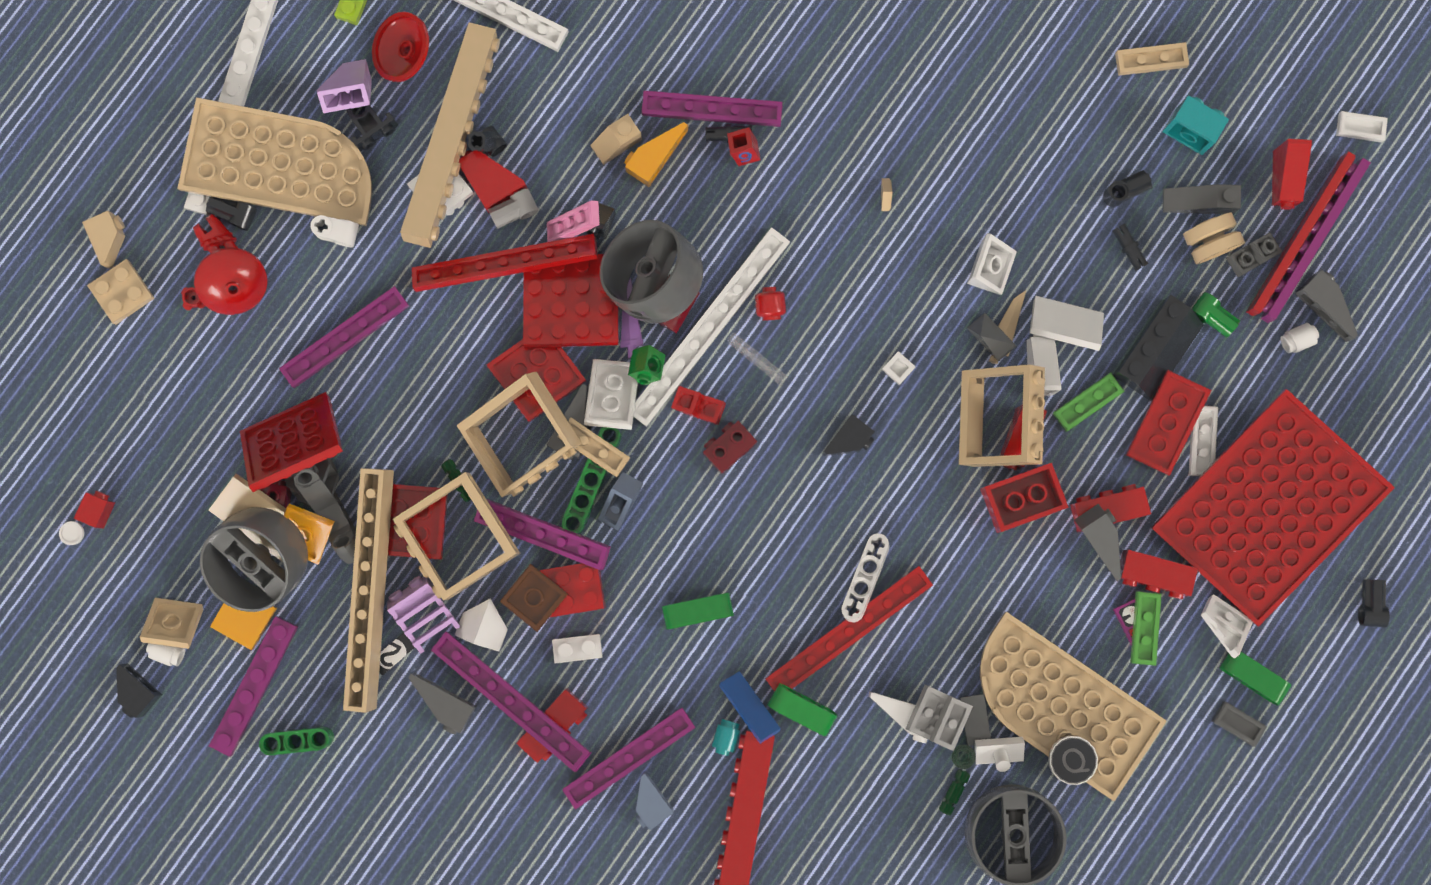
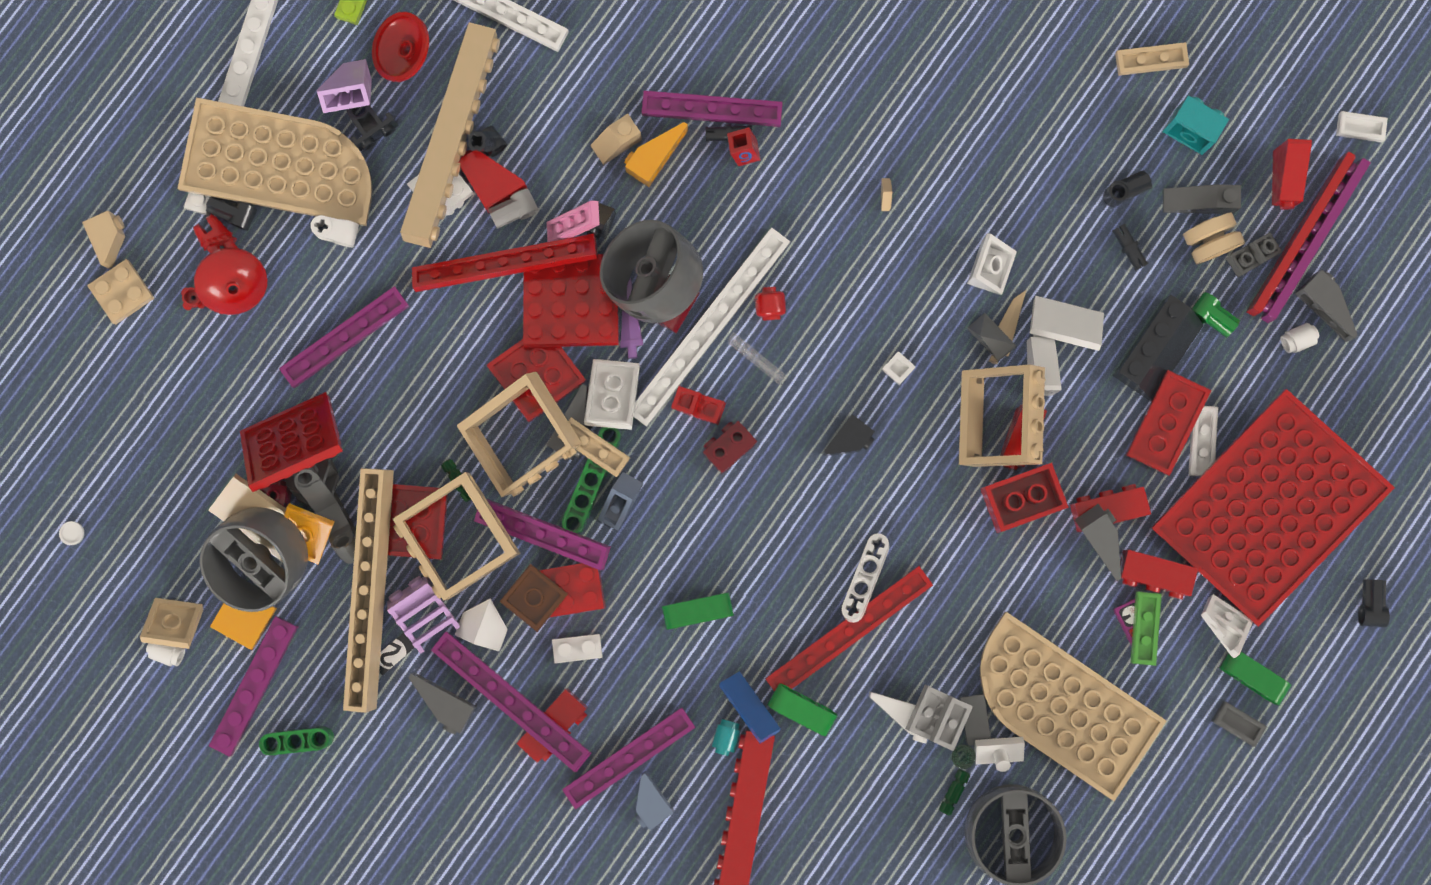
red brick [74,490,115,529] -> none
black slope [116,663,163,718] -> none
green brick [628,345,666,385] -> none
black tile [1048,736,1098,785] -> none
bright green tile [1052,372,1125,432] -> none

